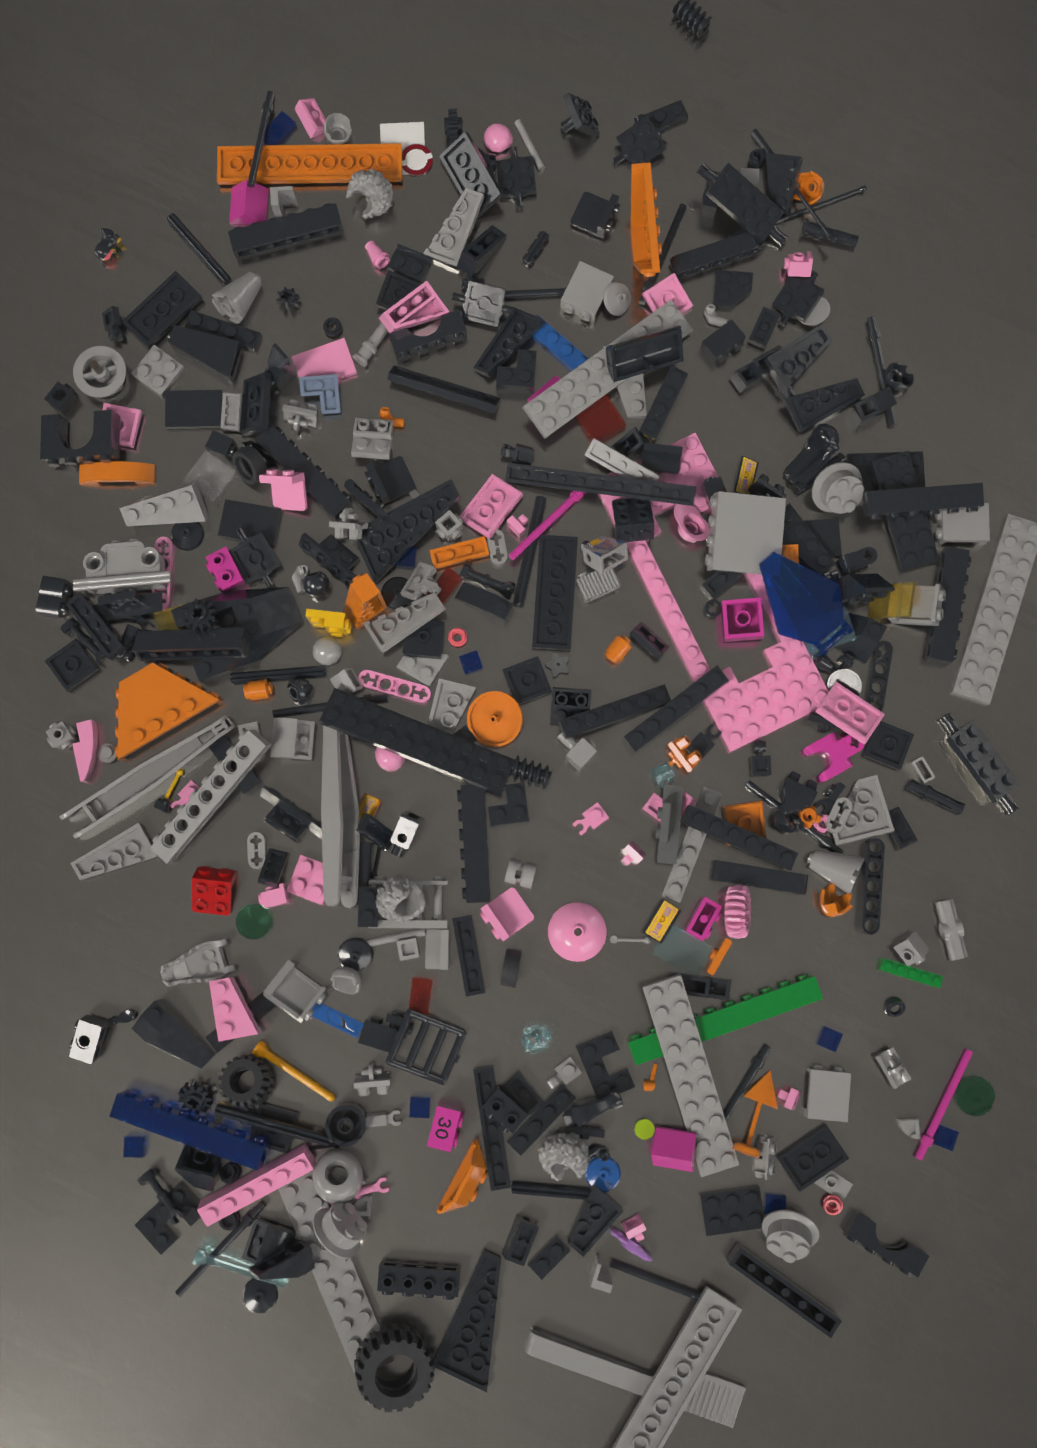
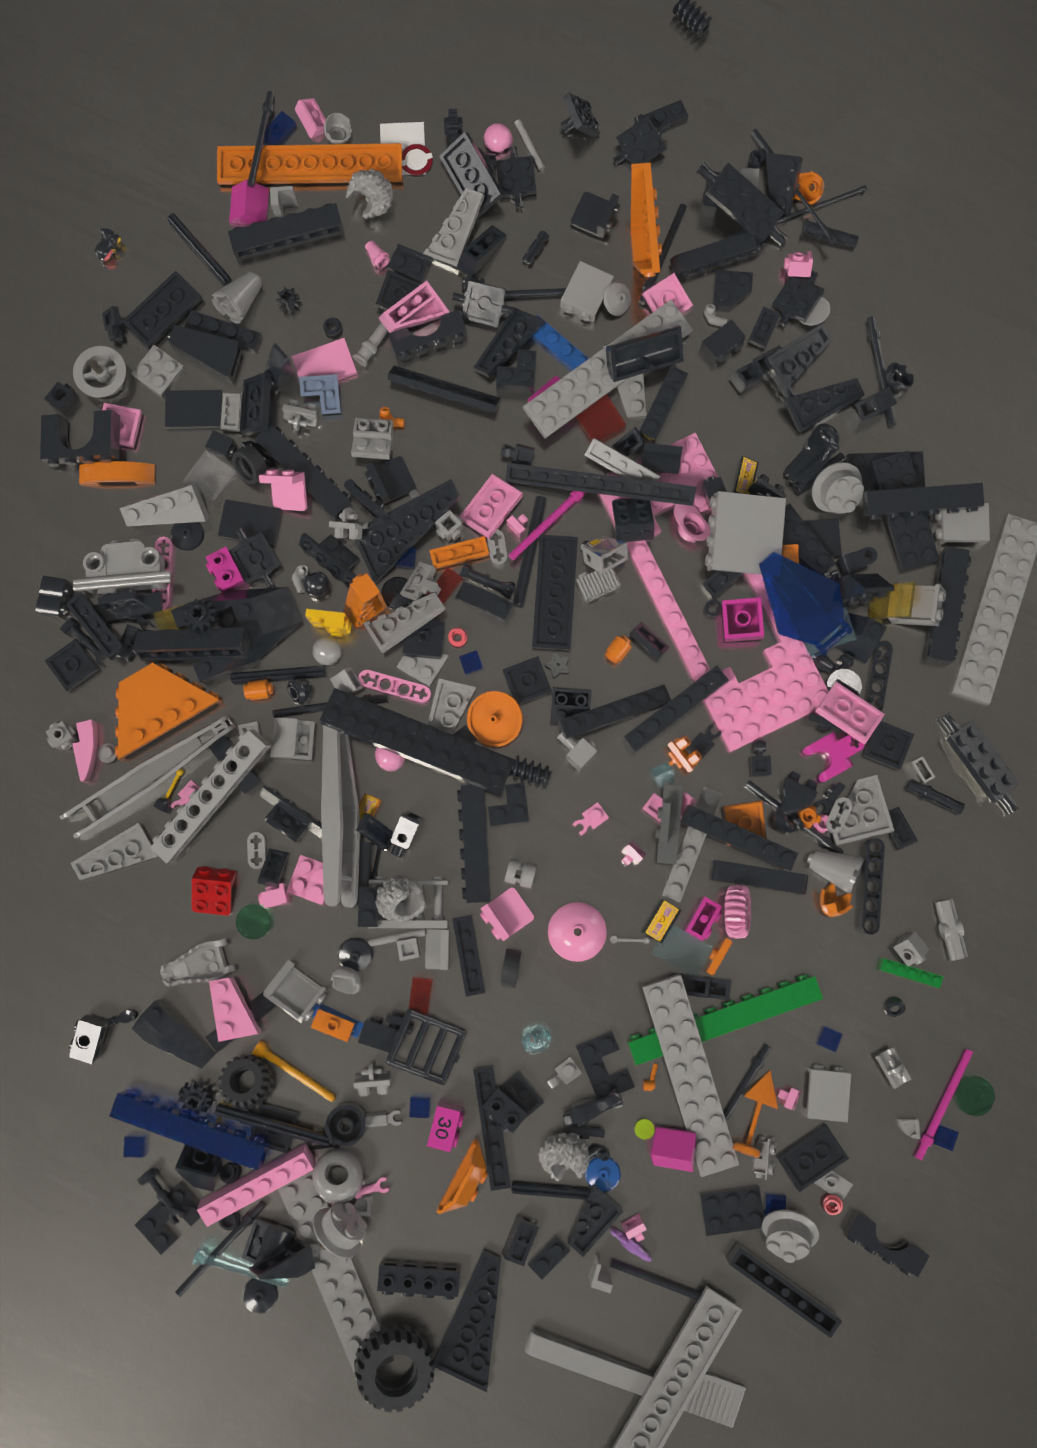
black plate [507,1083,576,1156] -> none
none -> orange plate [311,1009,355,1042]

